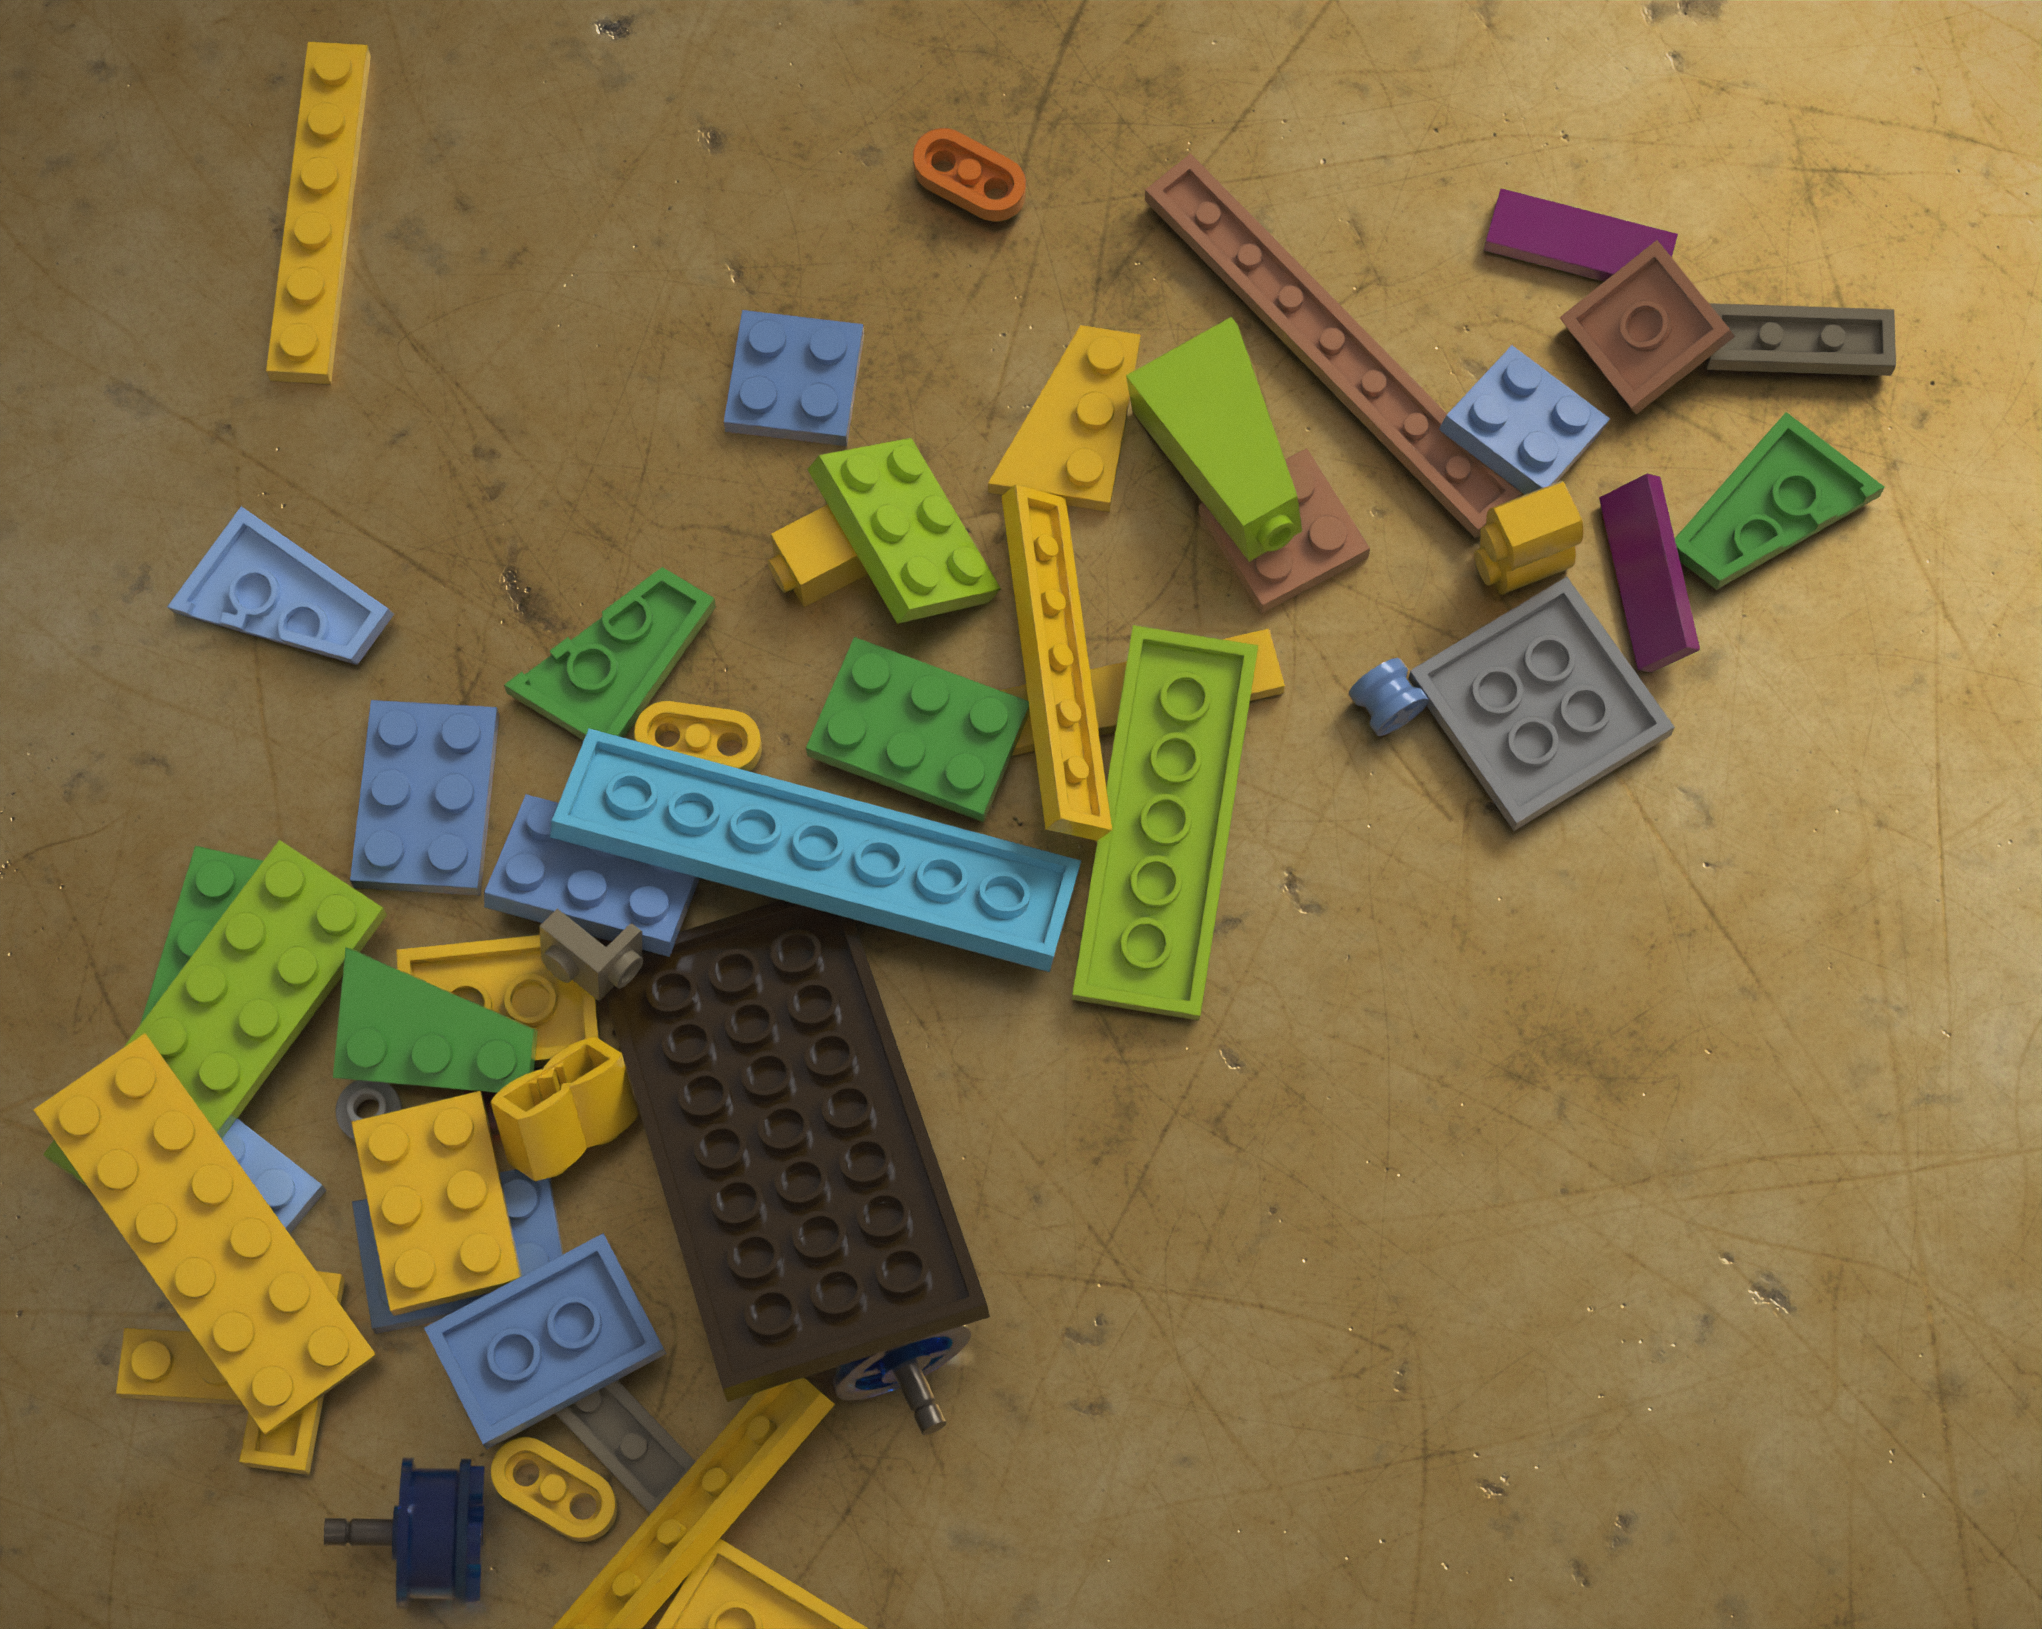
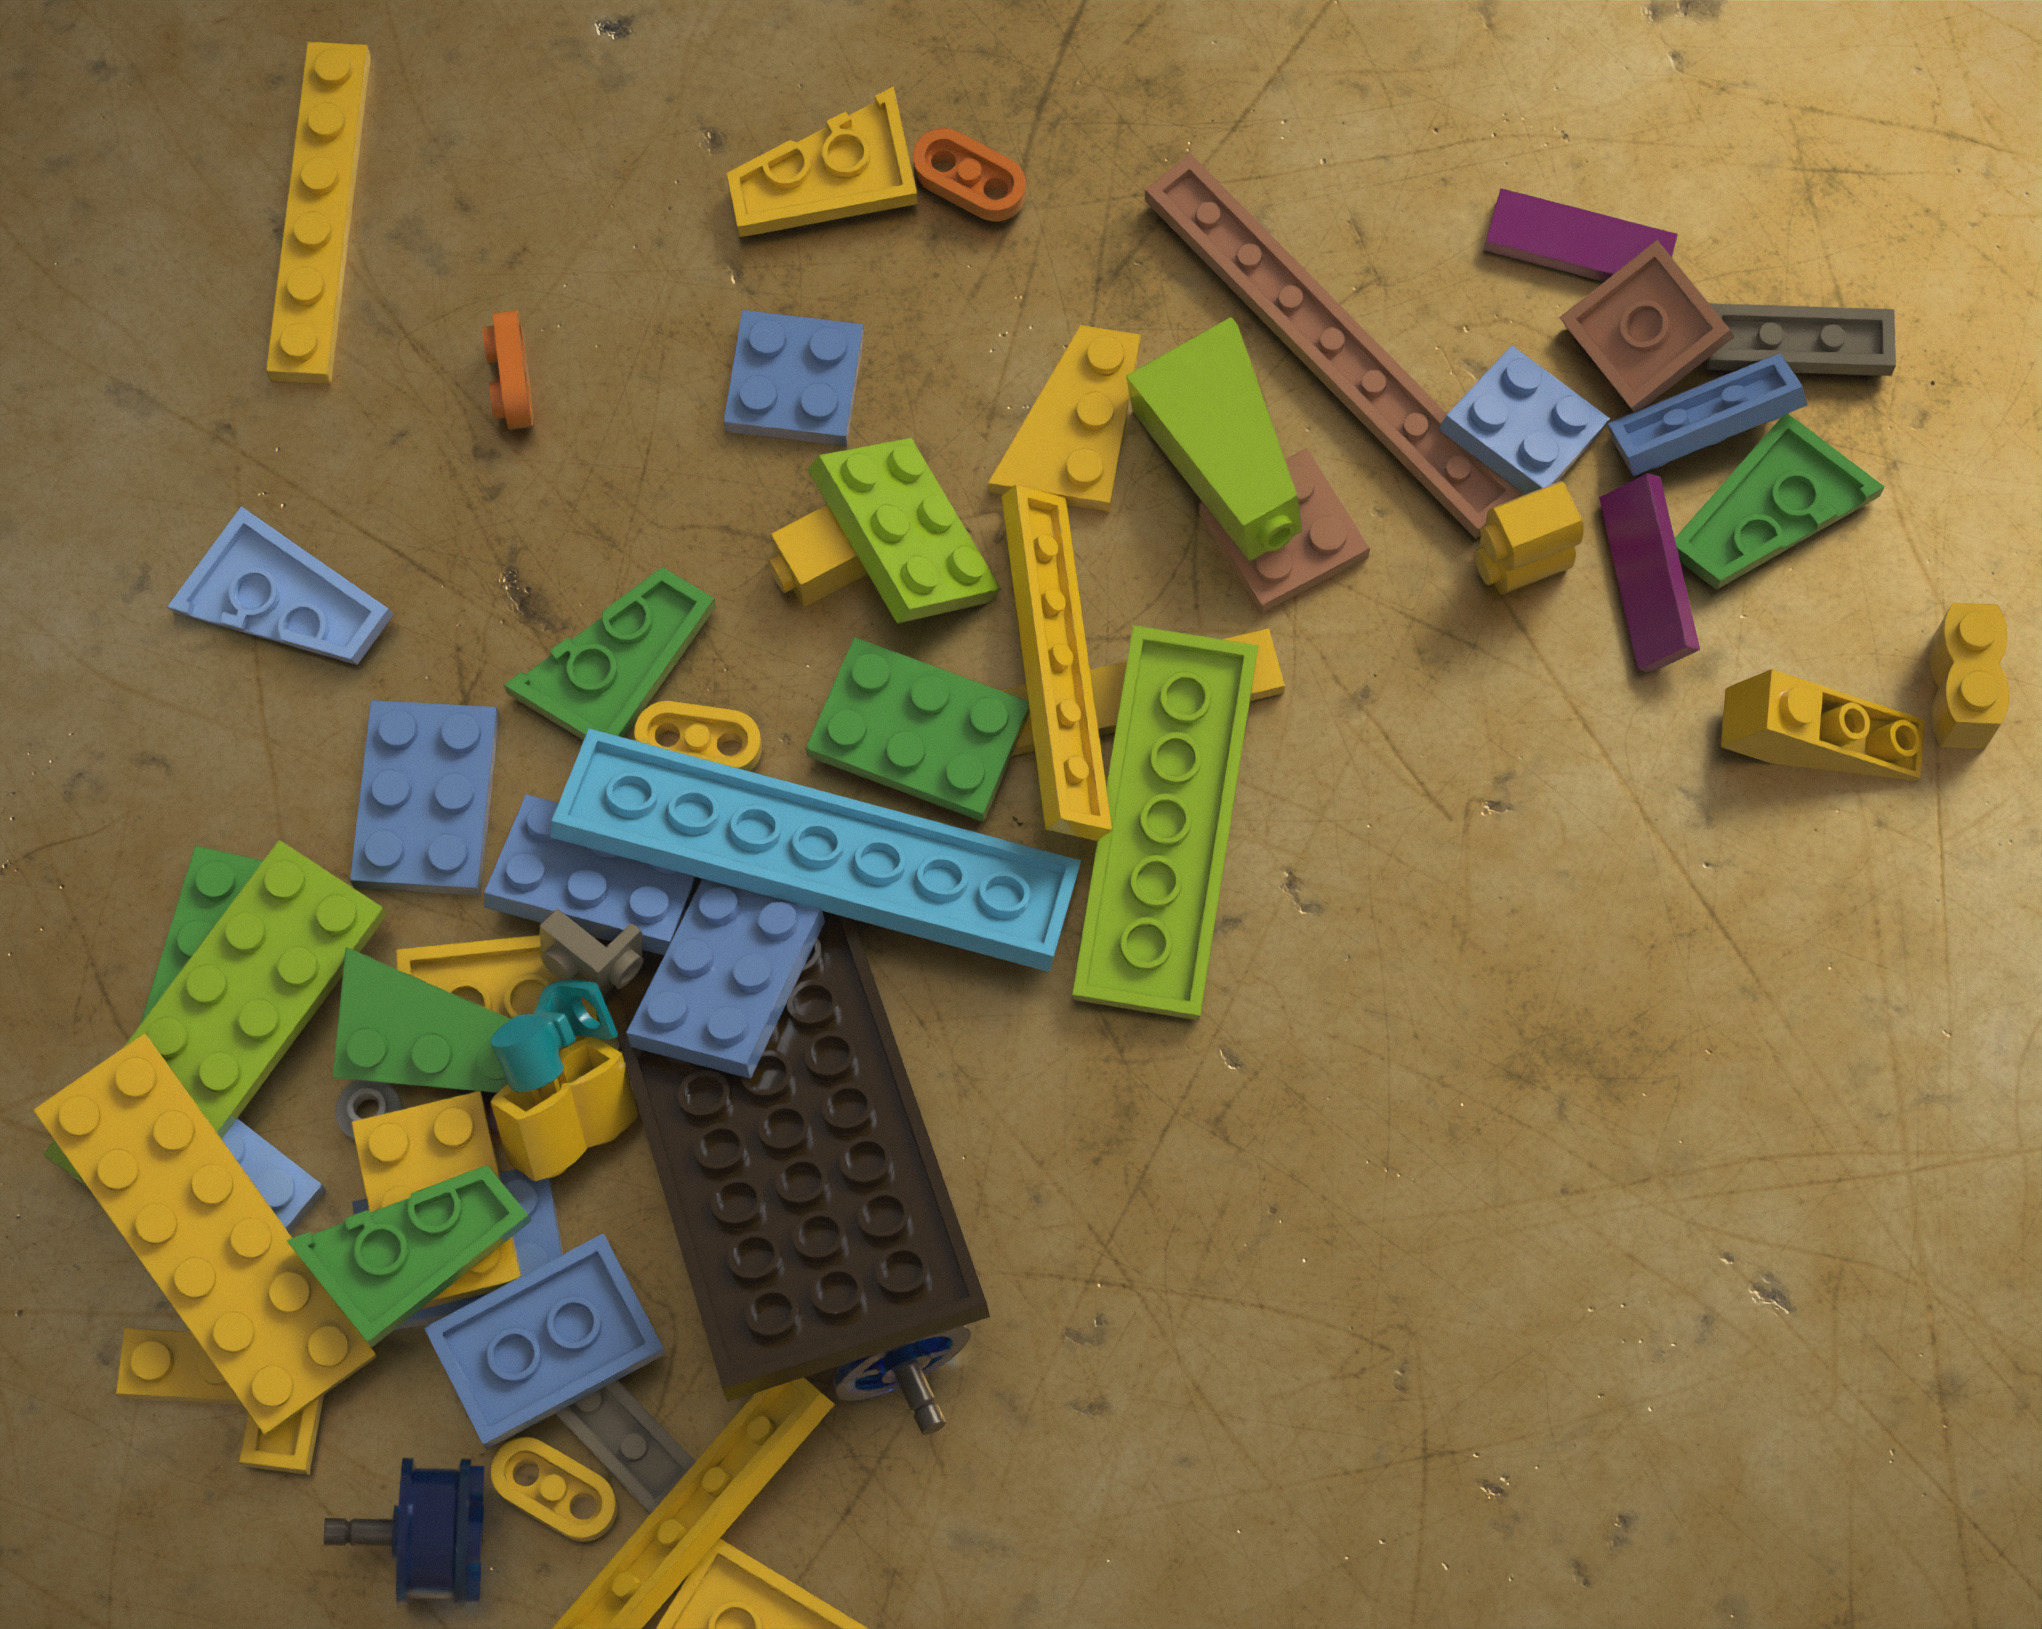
medium blue wheel [1349,658,1429,736] -> none
light grey plate [1408,577,1675,831] -> none
none -> bright green wing [286,1165,531,1348]
none -> orange plate [482,310,534,430]
none -> teal leg [490,979,618,1092]
none -> medium blue plate [626,879,825,1079]
none -> yellow wing [726,86,918,238]
none -> medium blue plate [1608,353,1807,476]
none -> yellow slope [1721,669,1925,781]
none -> yellow brick [1929,602,2010,749]

